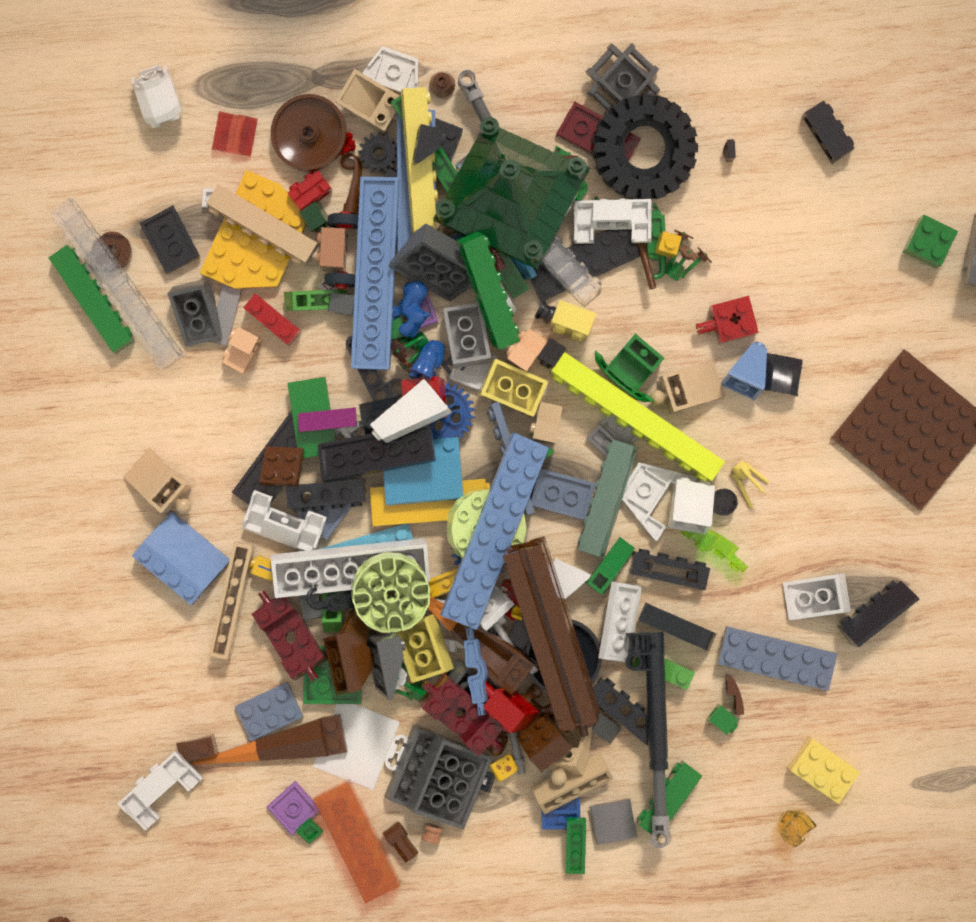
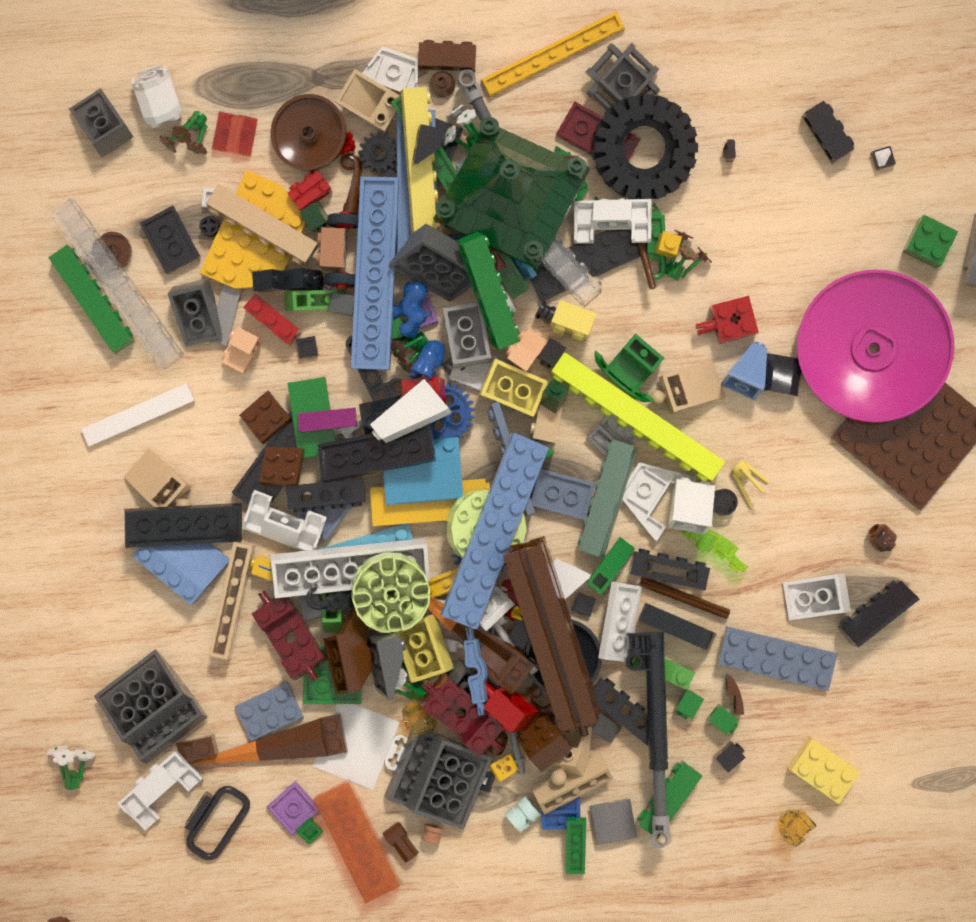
none -> plant [46,745,95,790]
none -> dark grey slope [69,88,133,158]
none -> white tile [81,383,195,447]
none -> dark grey slope [94,649,208,764]
none -> black plate [124,503,242,548]
none -> plant [159,111,208,155]
none -> black bar [185,786,250,860]
none -> black wheel [199,216,220,237]
none -> reddish brown plate [239,390,292,444]
none -> black arch [252,268,324,293]
none -> black tile [296,336,319,359]
none -> clear yellow piece [402,700,438,738]
none -> reddish brown brick [418,40,476,72]
none -> plant [444,103,479,152]
none -> yellow tile [481,11,625,97]
none -> light aqua wheel [505,796,541,833]
none -> dark green brick [540,379,569,413]
none -> black tile [572,592,596,617]
none -> reddish brown axle [639,577,730,619]
none -> green brick [674,689,704,719]
none -> black brick [714,741,746,773]
none -> dark pink dish [797,269,955,423]
none -> reddish brown head [868,524,897,552]
none -> tile [871,146,896,170]

